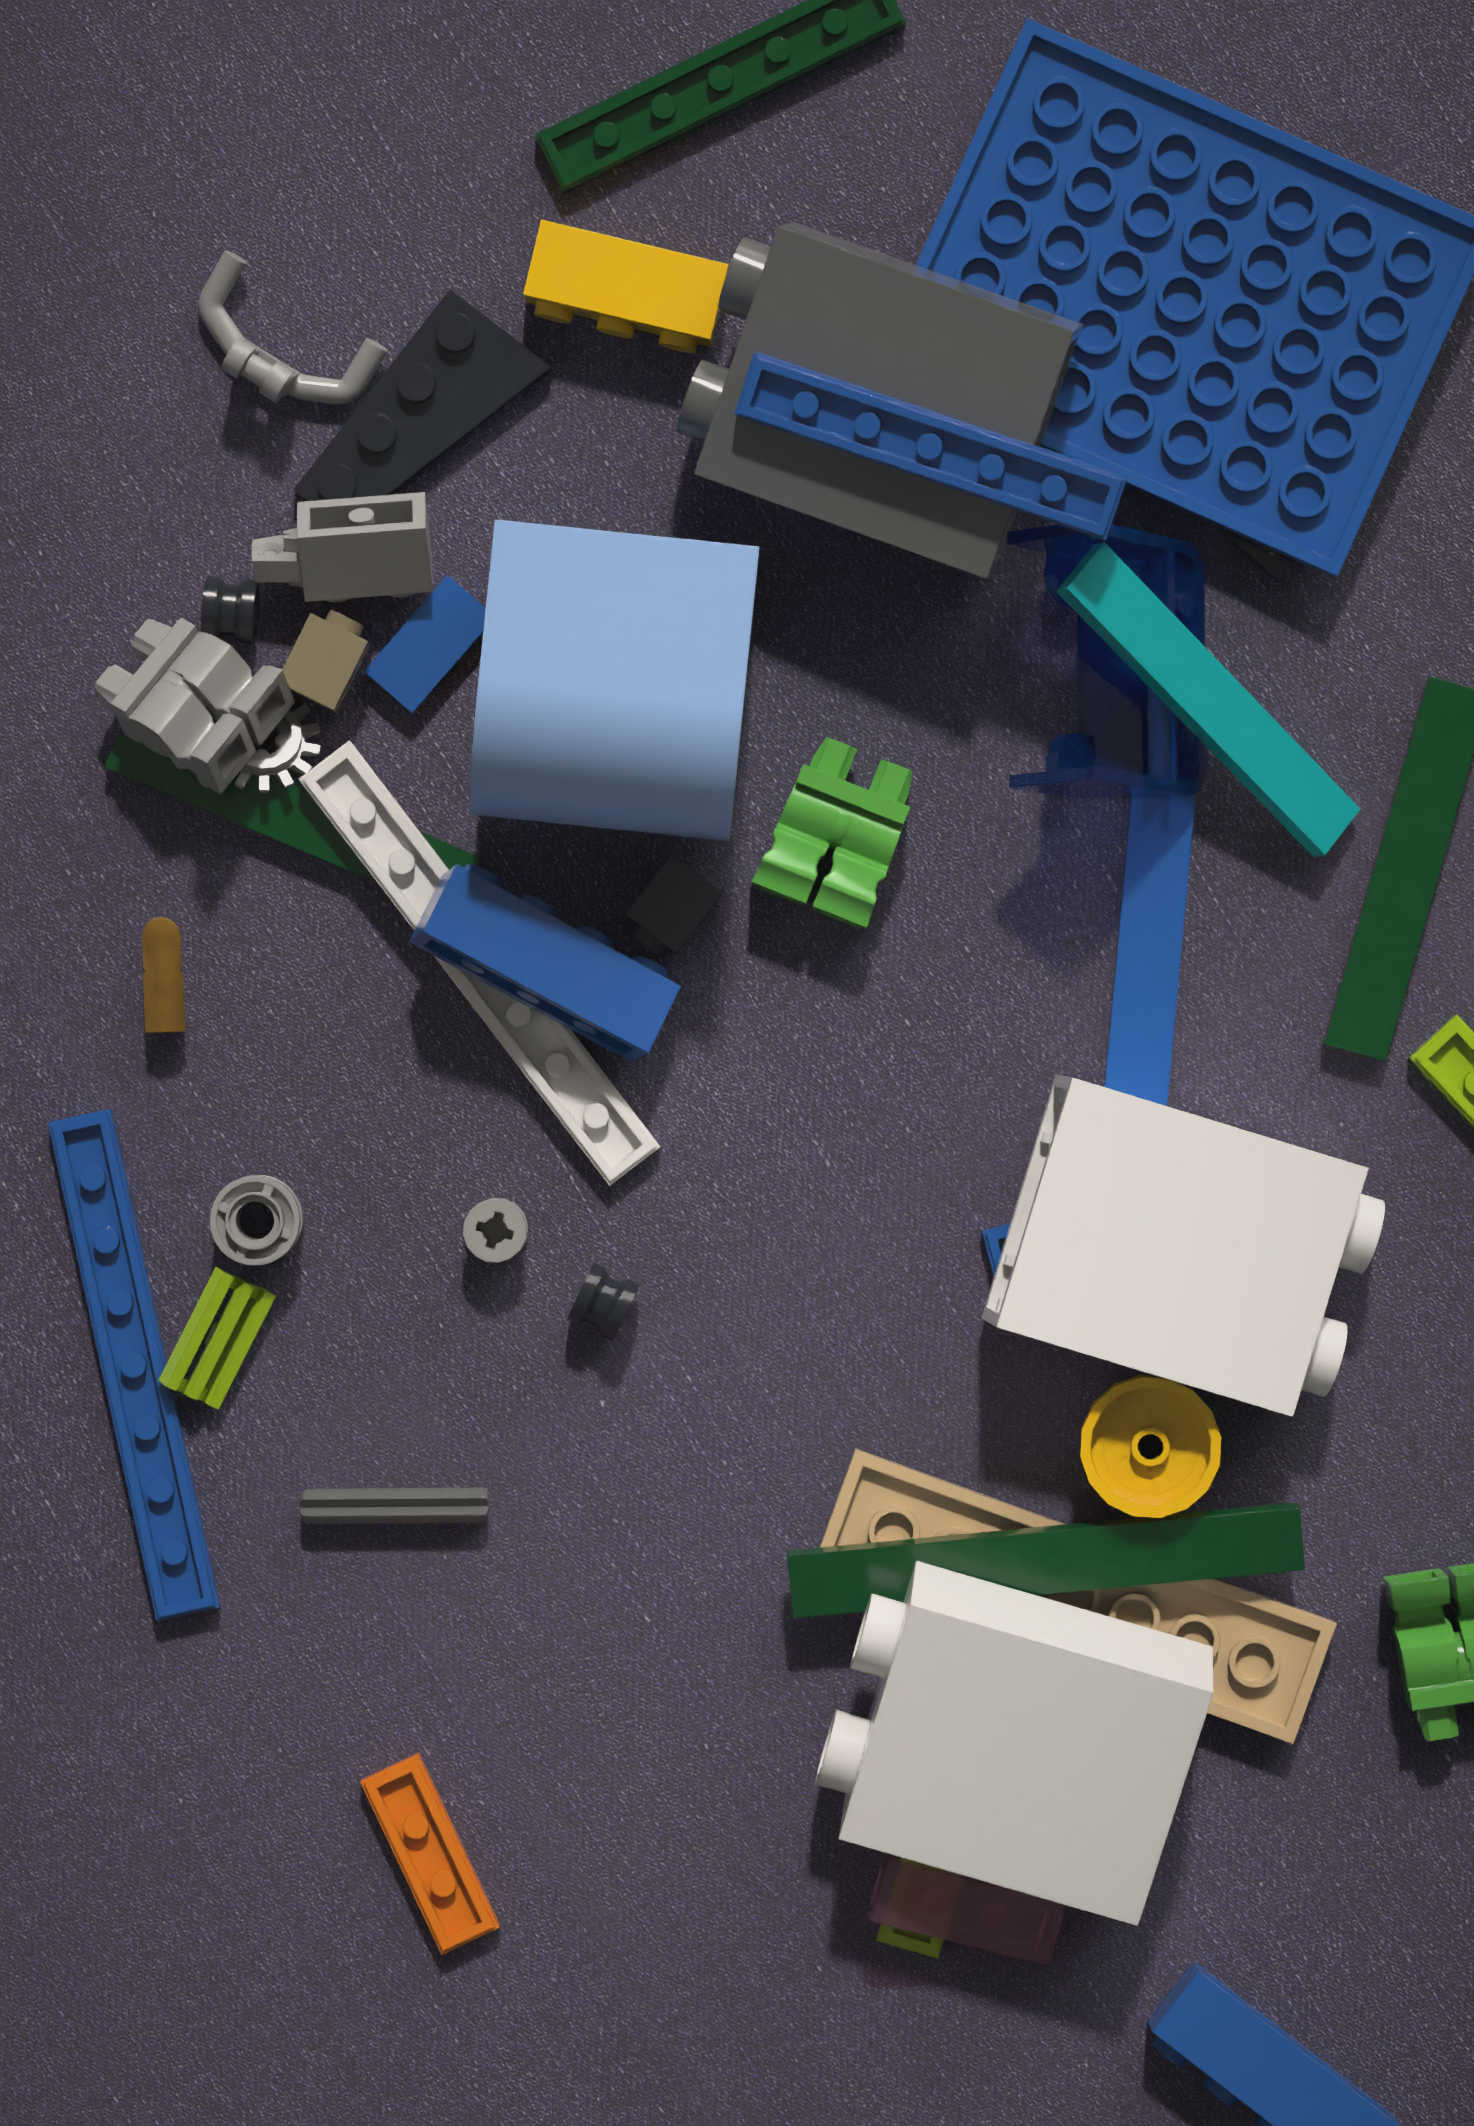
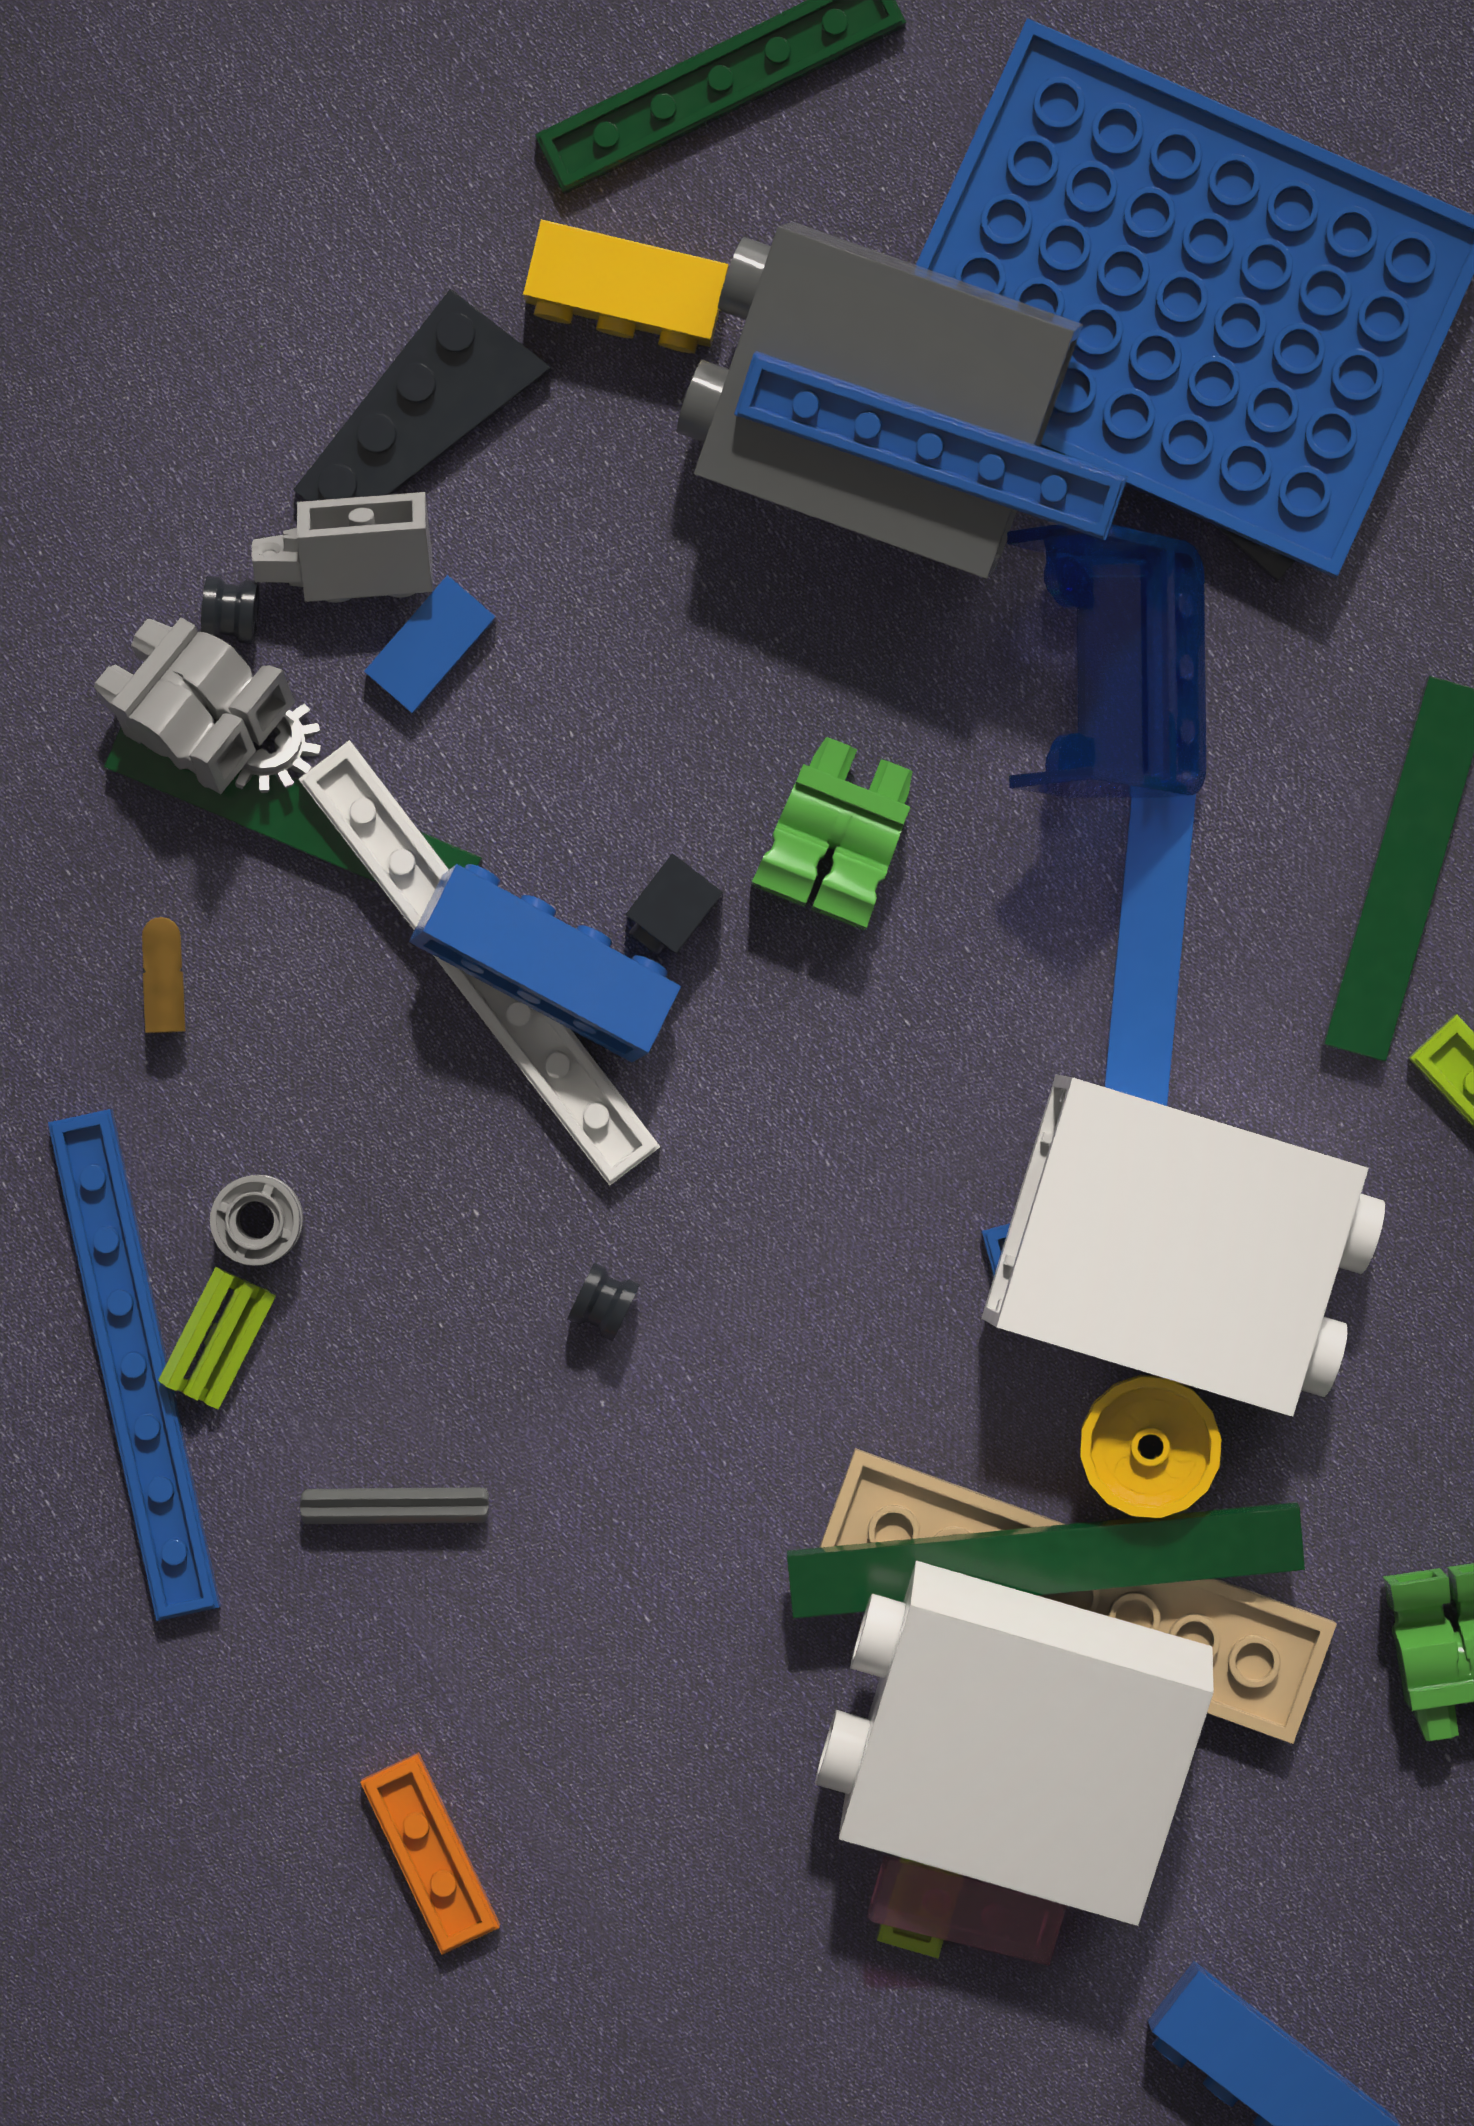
light grey piece [198,250,387,405] -> none
dark tan brick [282,609,372,714] -> none
light grey wheel [463,1198,528,1263] -> none
light blue brick [470,519,759,841] -> none
teal tile [1056,542,1361,857] -> none

